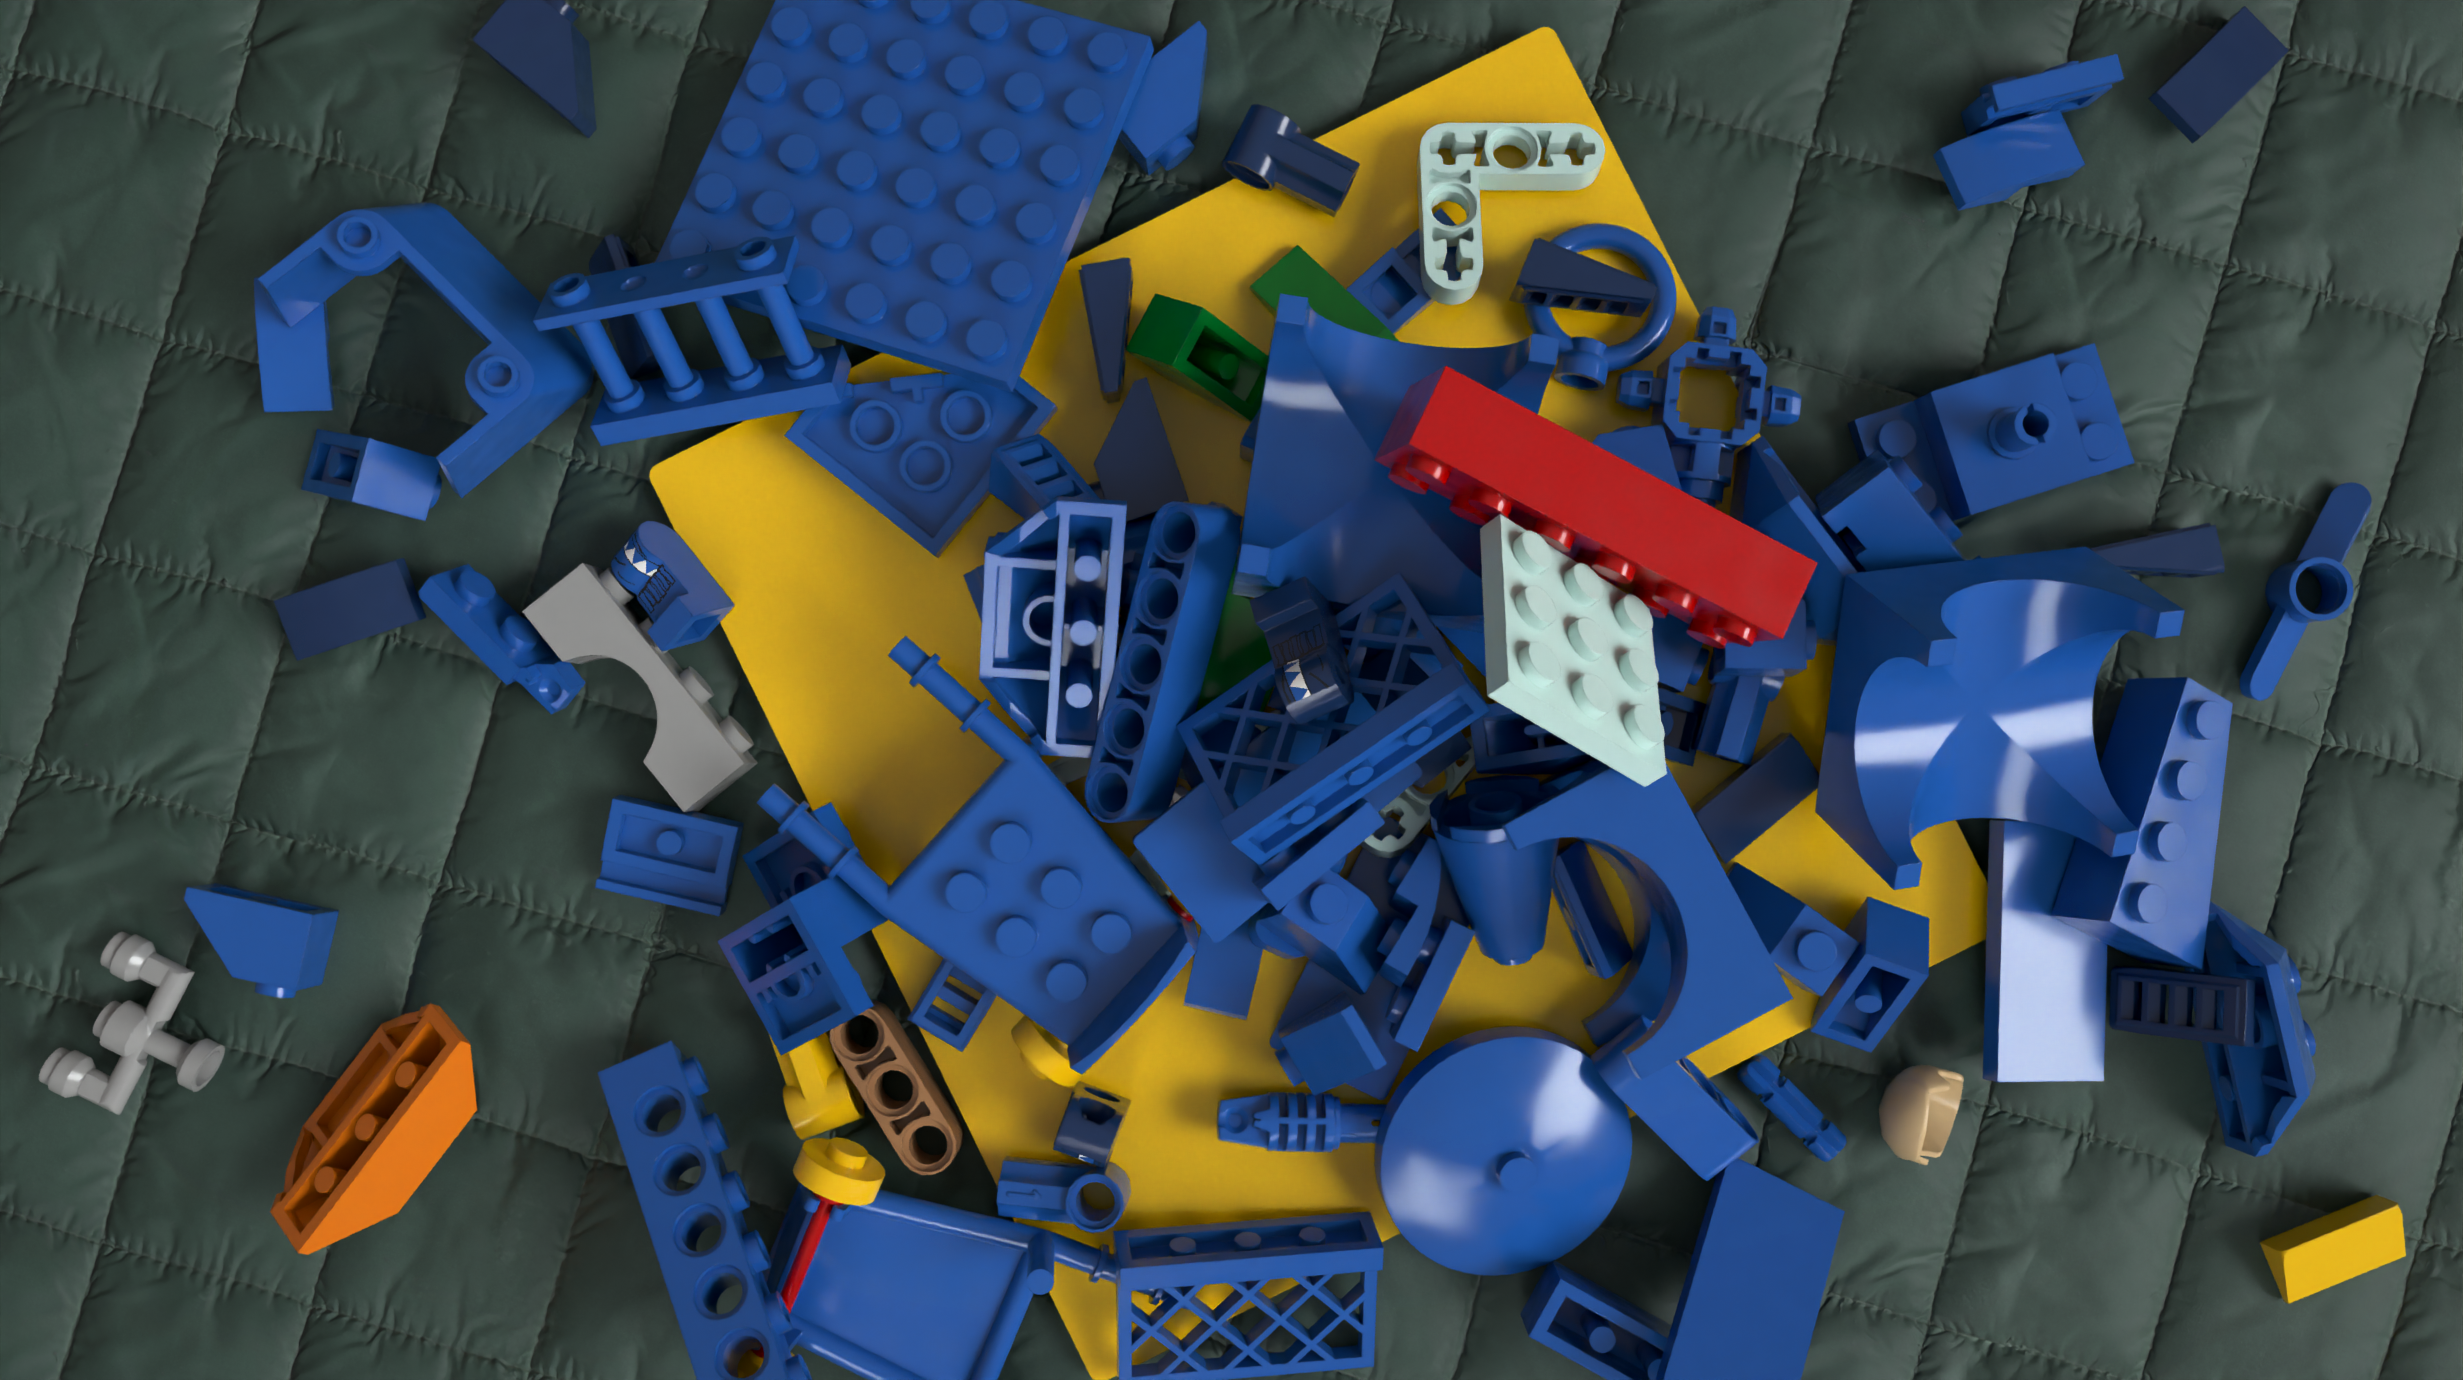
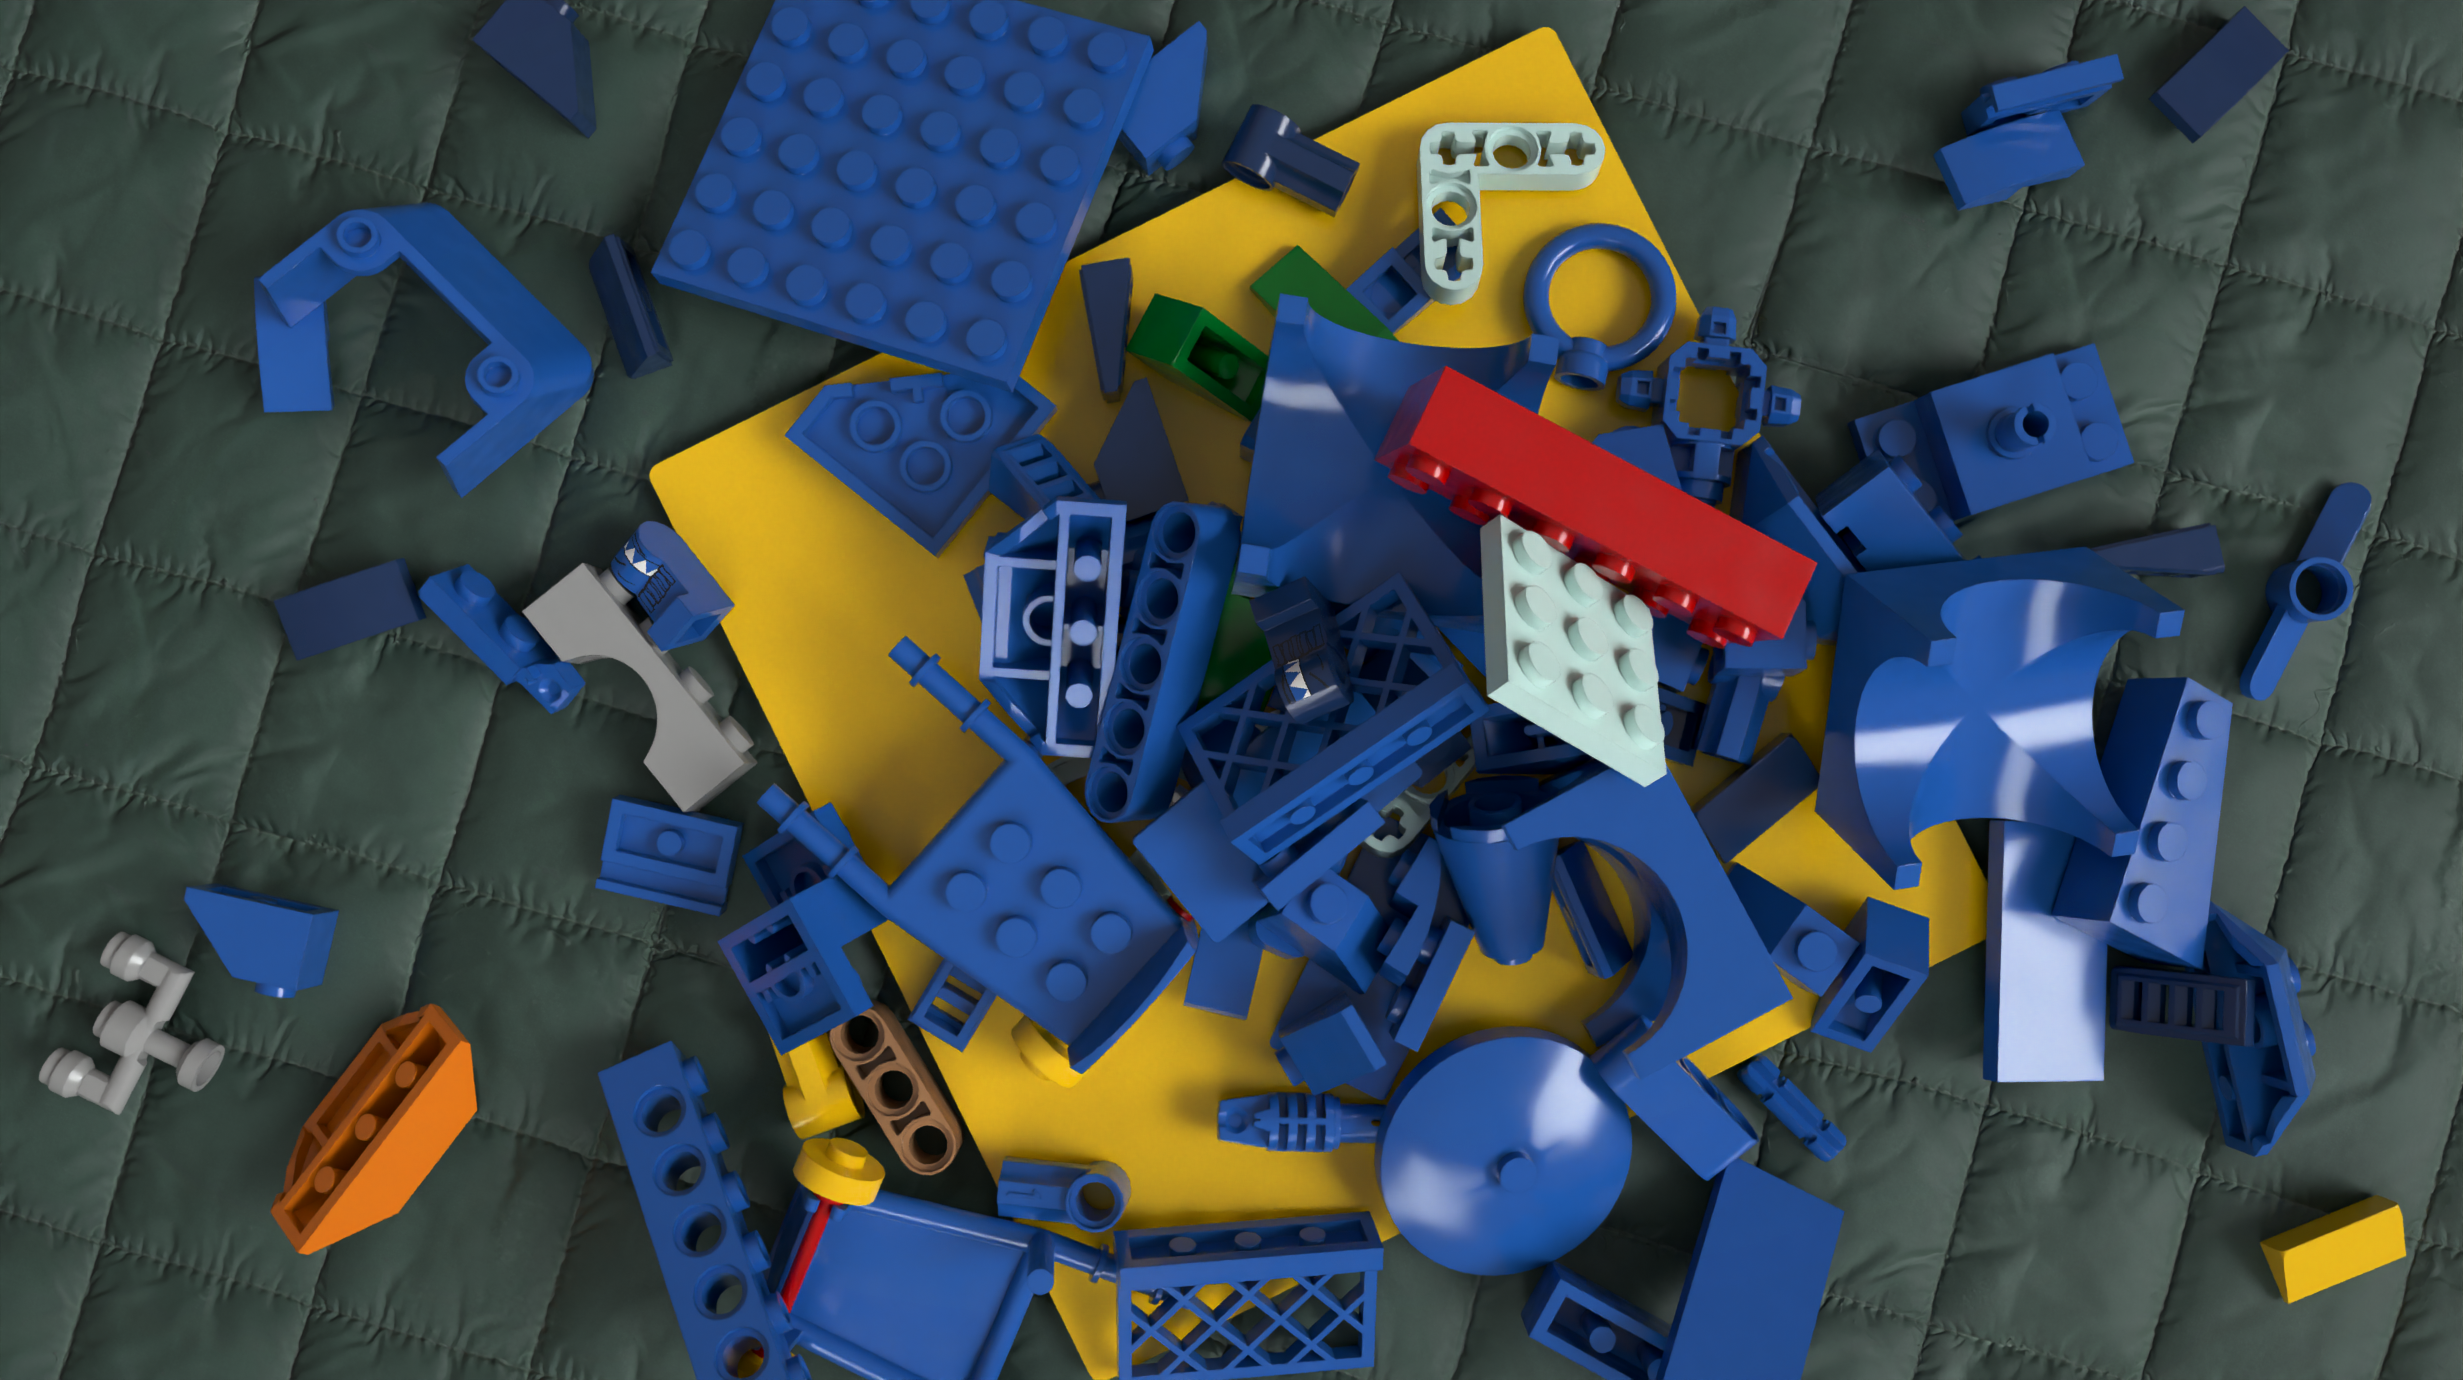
blue slope [301,429,442,521] -> none
blue fence [533,235,851,446] -> none
dark blue leg [1053,1081,1132,1168] -> none
dark blue slope [1509,238,1658,318] -> none
tan hair [1879,1065,1964,1165] -> none

